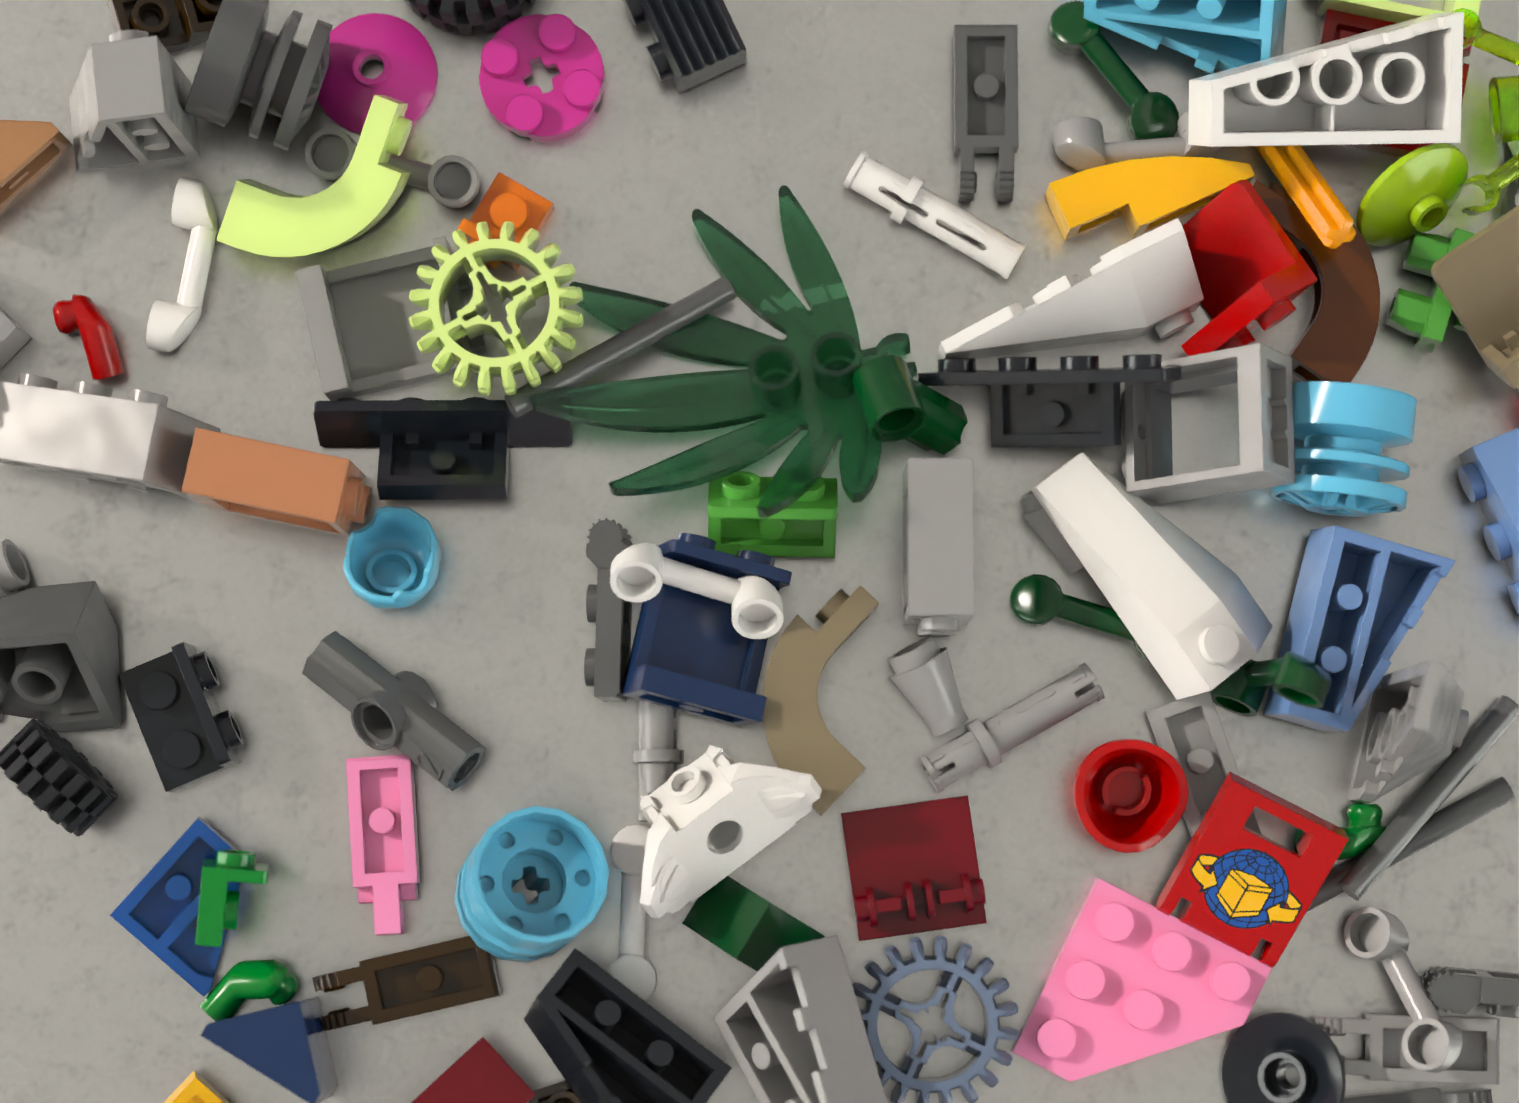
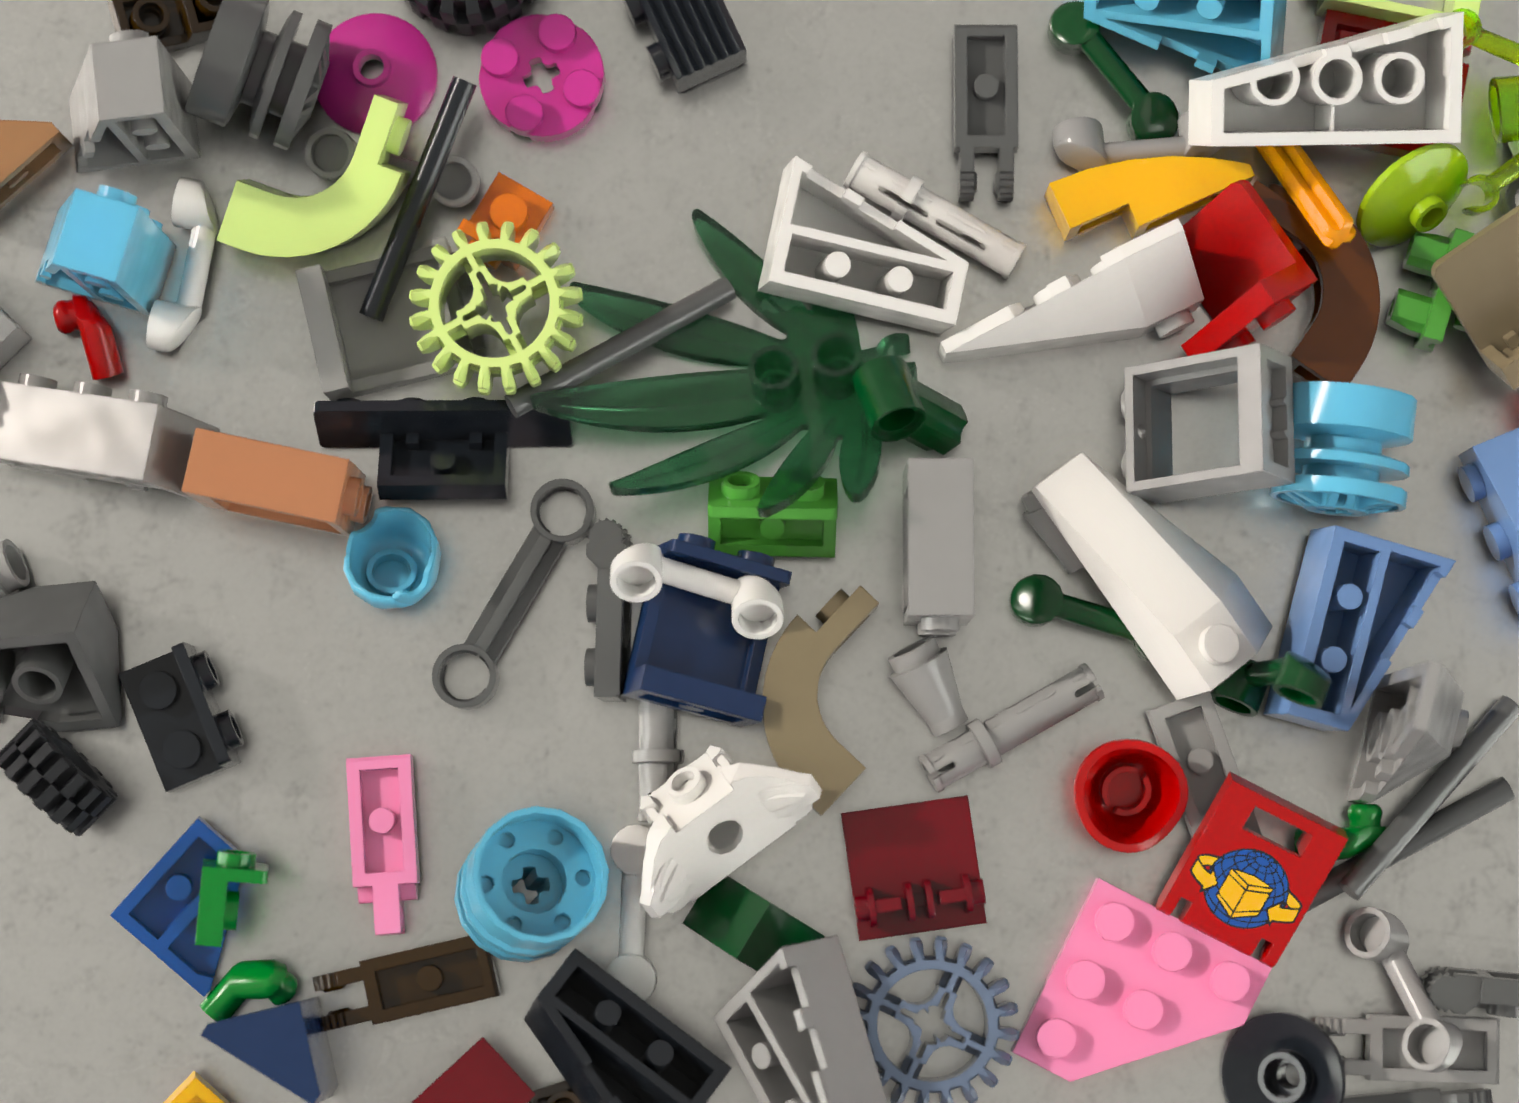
dark grey piece [302,631,486,791] -> none
black bracket [918,354,1181,447] -> none
none -> medium azure wedge [35,185,176,315]
none -> black bar [359,76,477,322]
none -> dark grey piece [432,479,596,710]
none -> white wedge [757,156,969,334]

